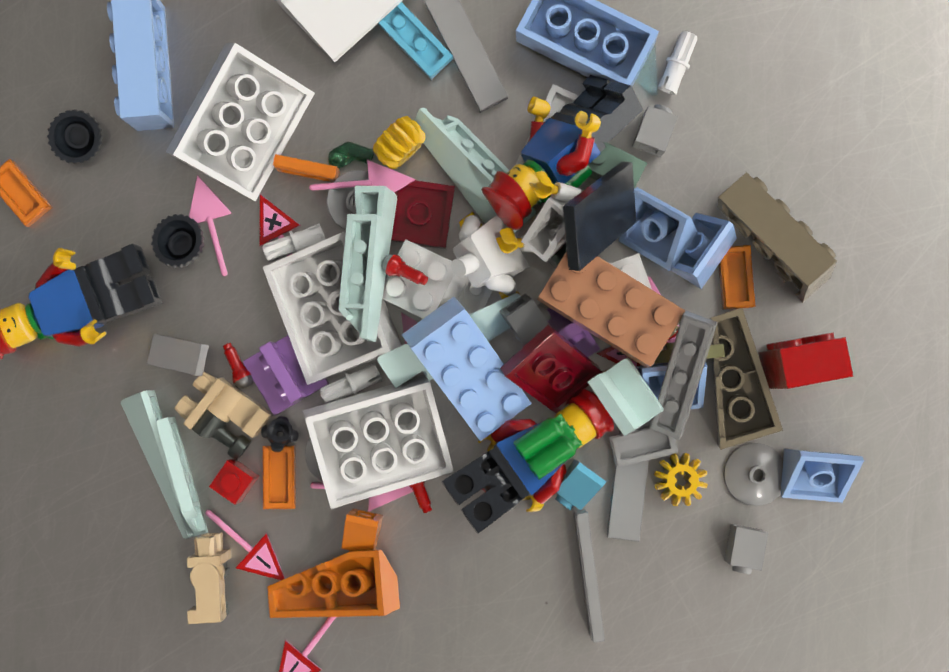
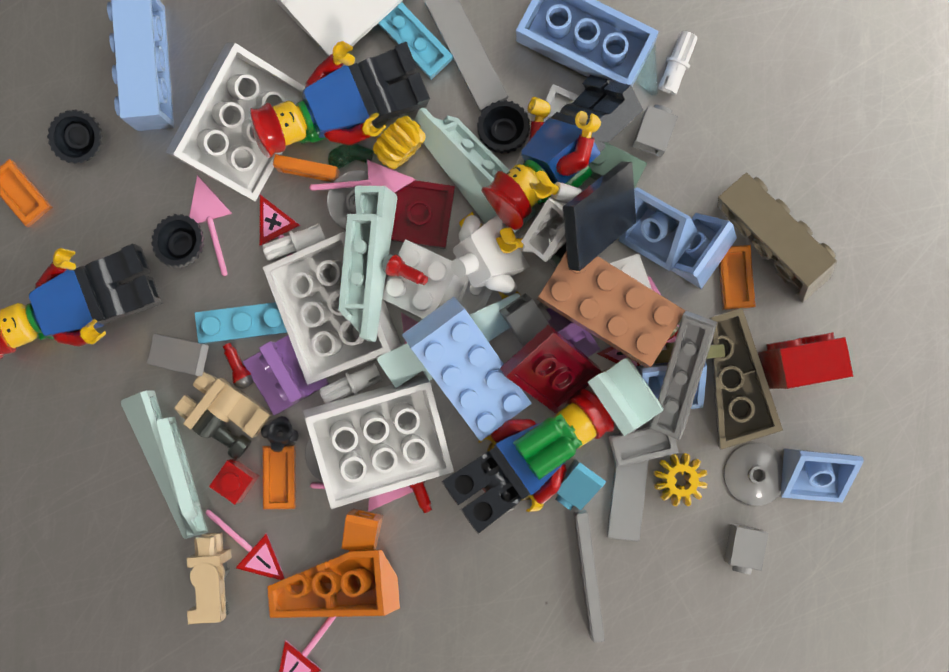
none -> medium azure plate [195,302,287,344]
none -> piece [250,41,430,158]
none -> black hat [477,100,530,154]

